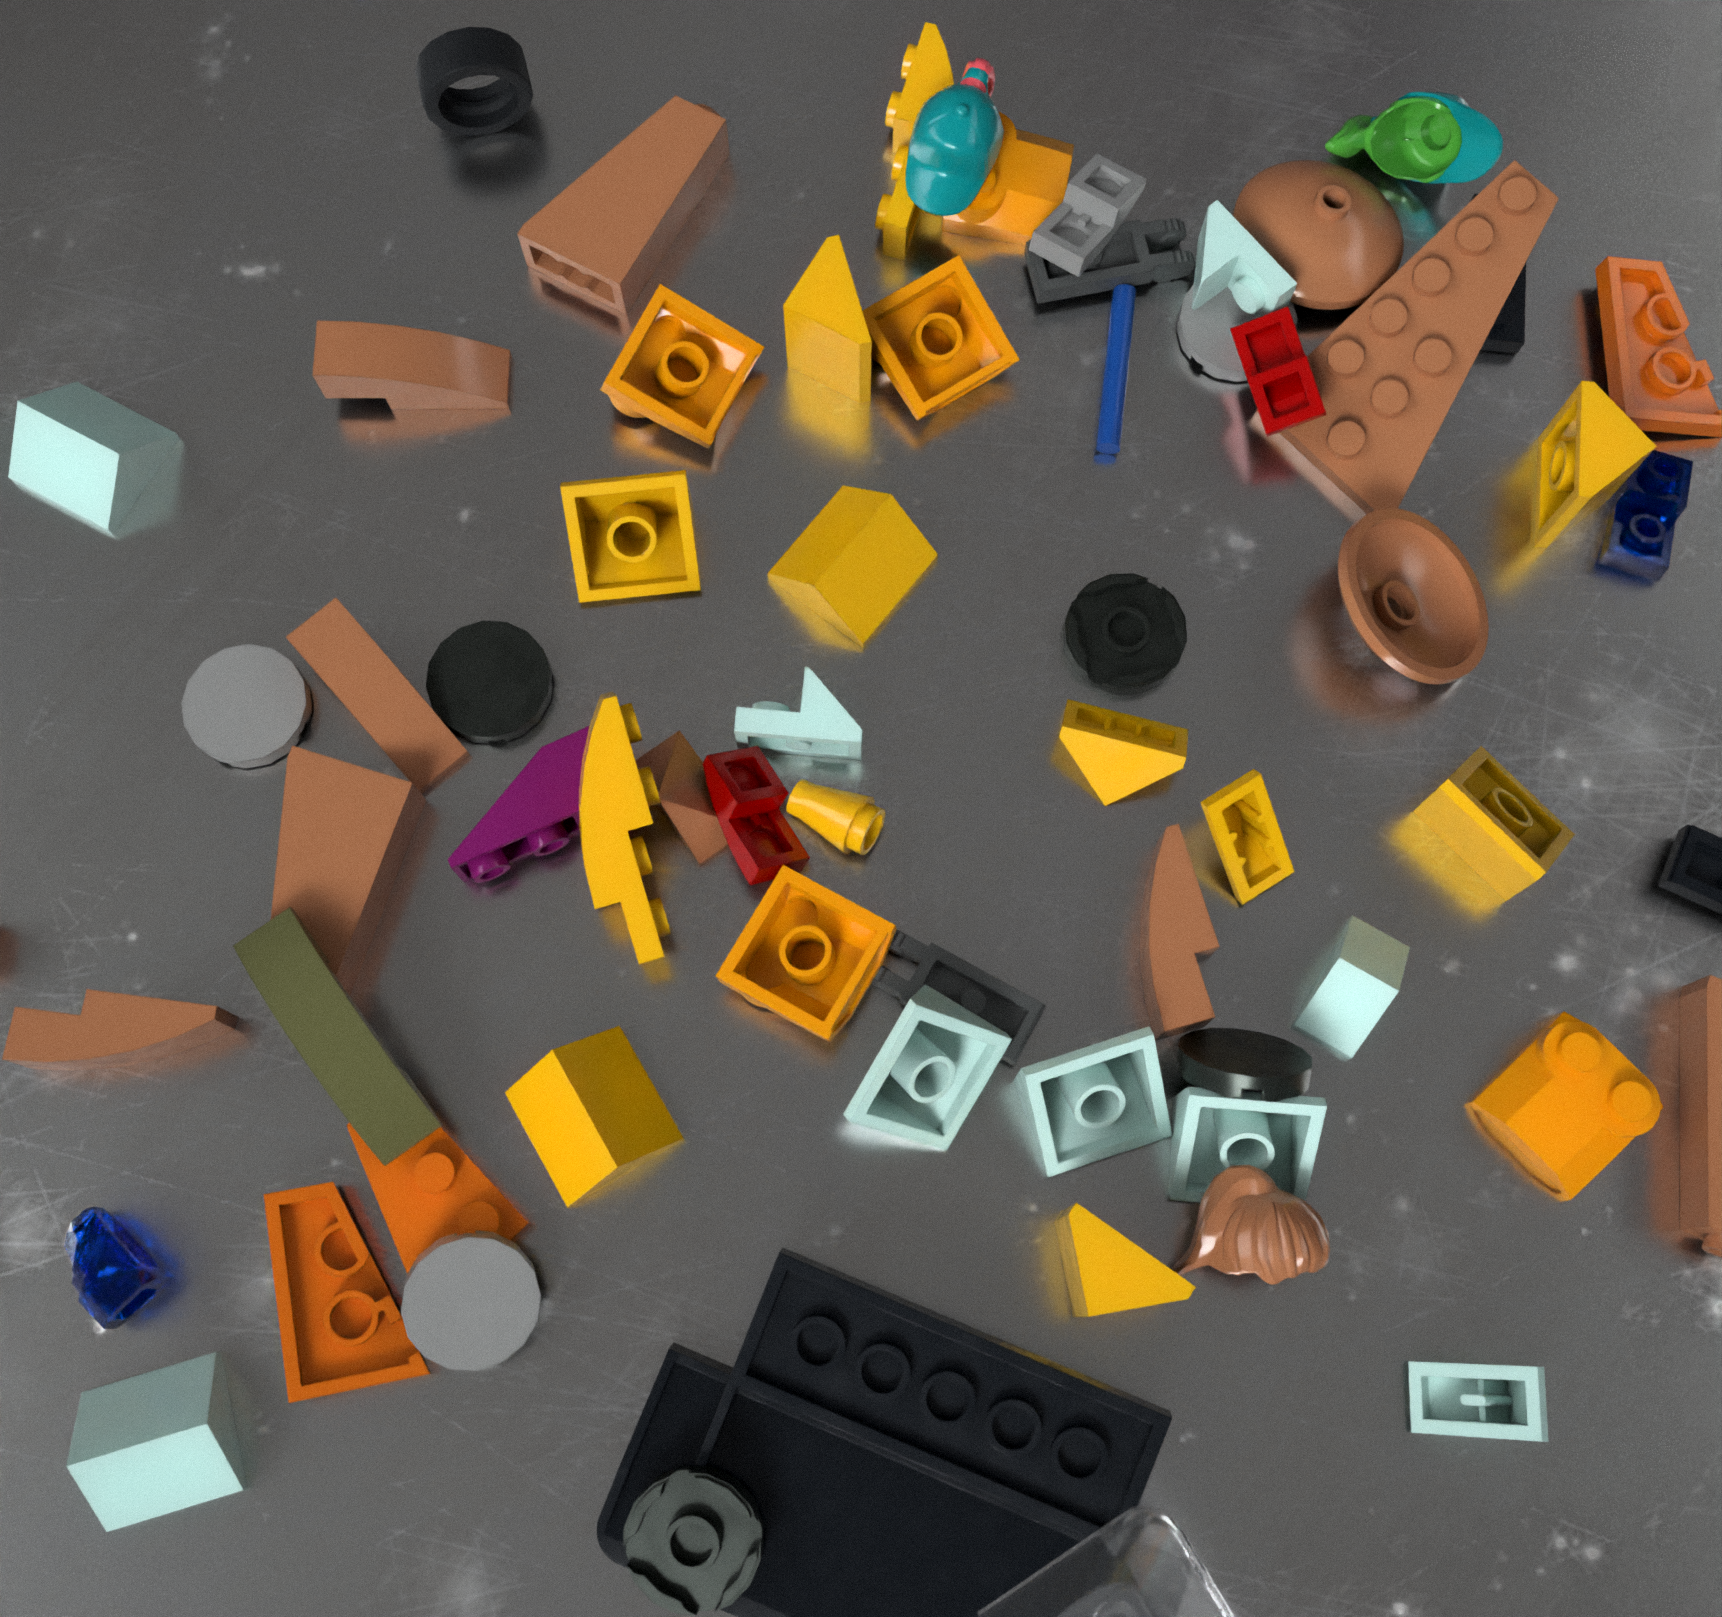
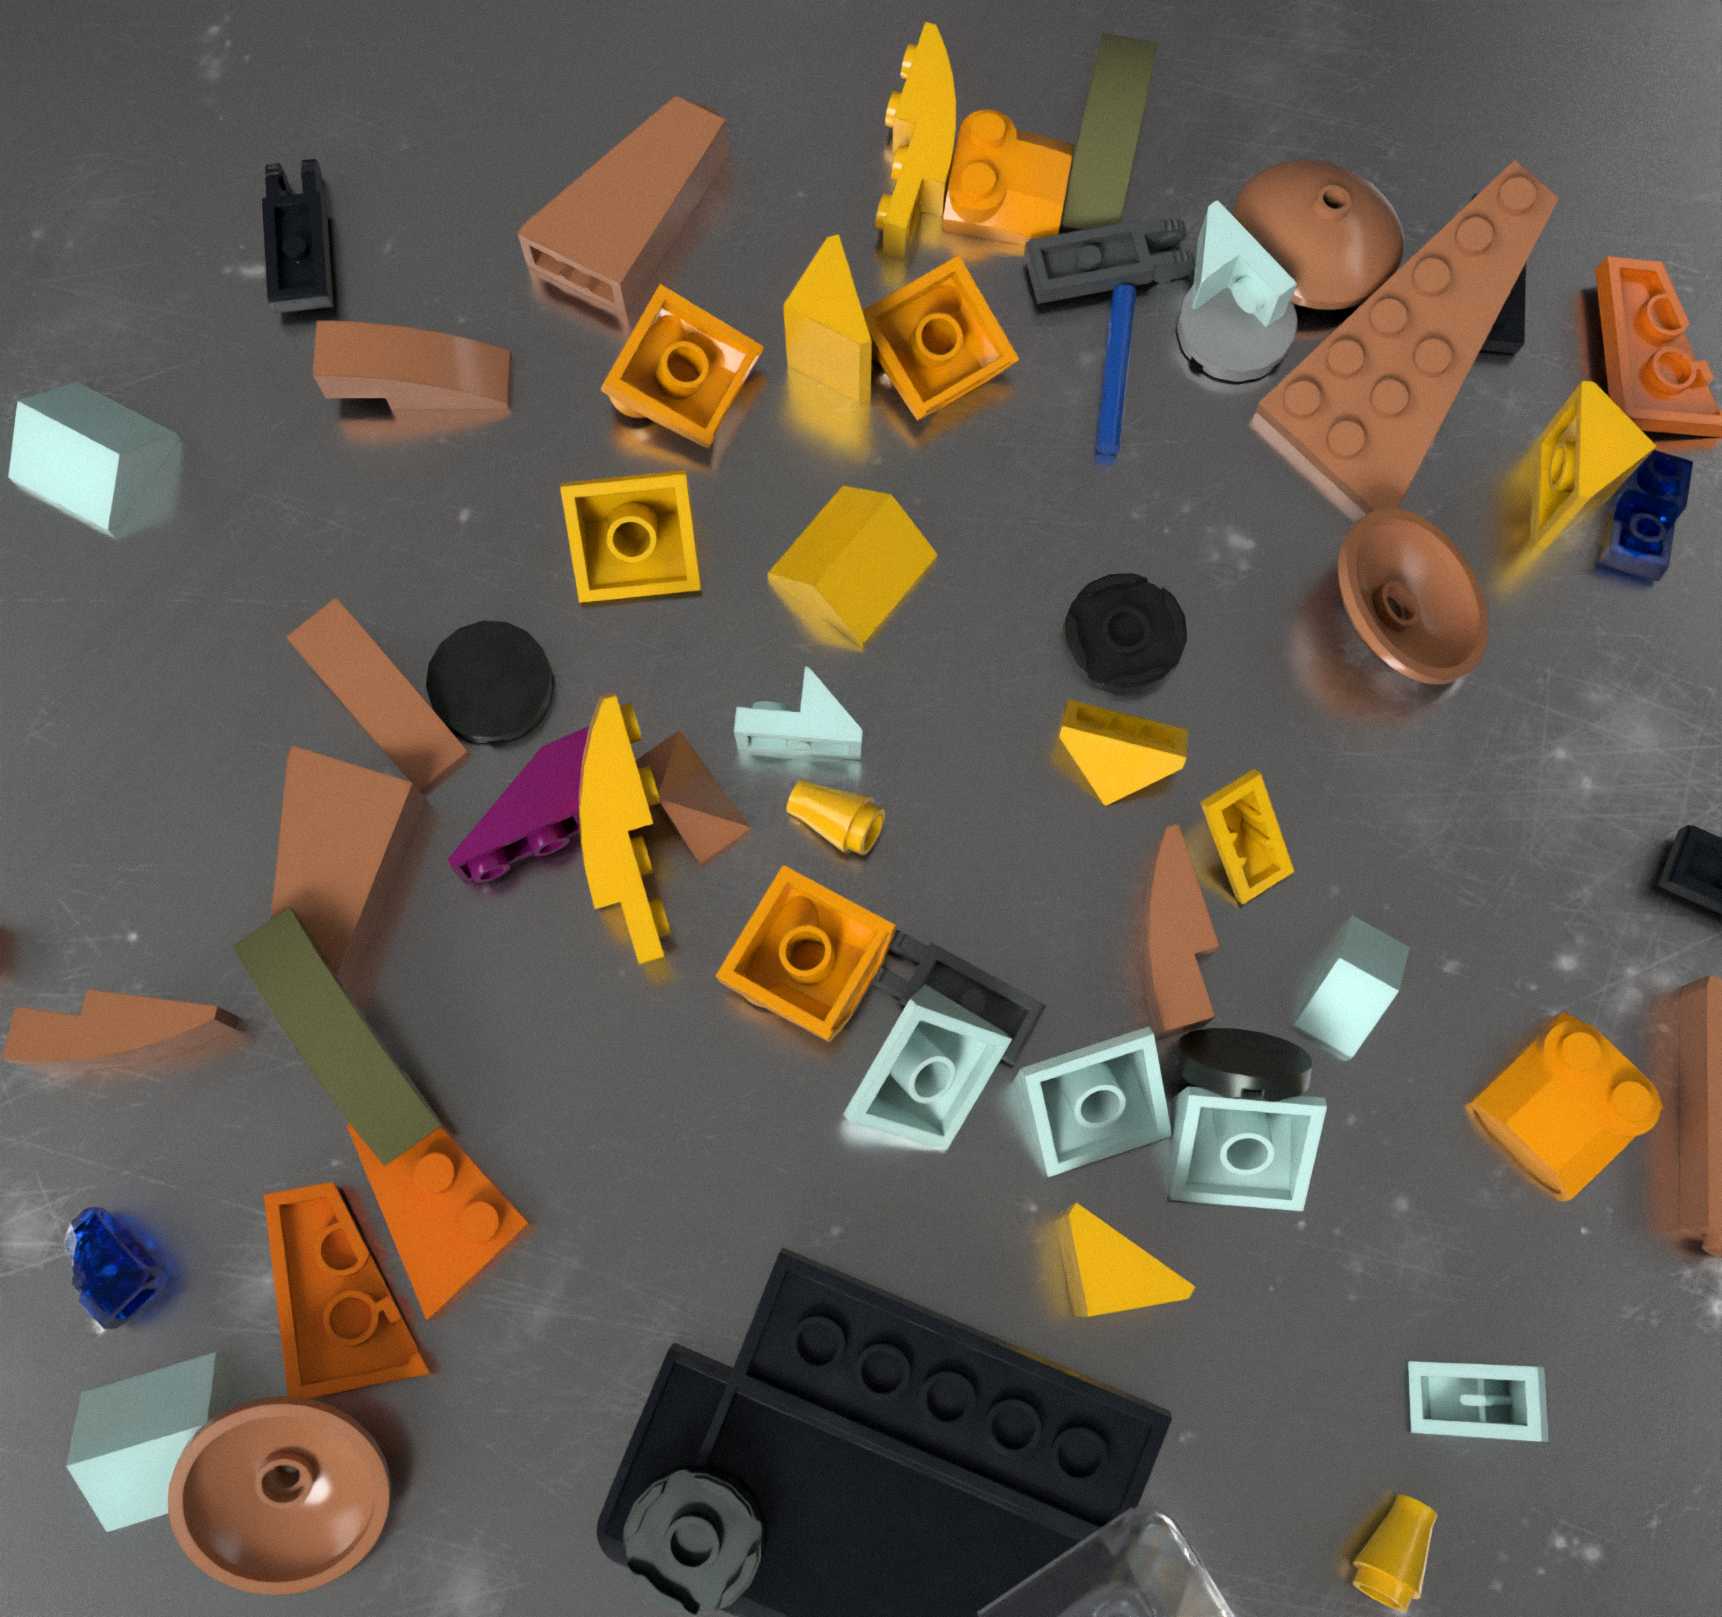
light grey tile [181,644,313,769] -> none
light grey tile [401,1231,541,1371] -> none
black tyre [415,27,533,135] -> none
yellow slope [505,1026,685,1208] -> none
red slope [703,746,810,885] -> none
teal hair [905,57,1004,216] -> none
light grey slope [1029,153,1147,277] -> none
nougat hair [1171,1165,1330,1285] -> none
red slope [1230,306,1326,437] -> none
bright green hair [1325,91,1503,184] -> none
yellow slope [1413,746,1575,901] -> none
none -> nougat dish [168,1396,391,1595]
none -> black hinge [262,159,333,313]
none -> olive slope [1059,32,1158,233]
none -> yellow cone [1353,1494,1438,1612]

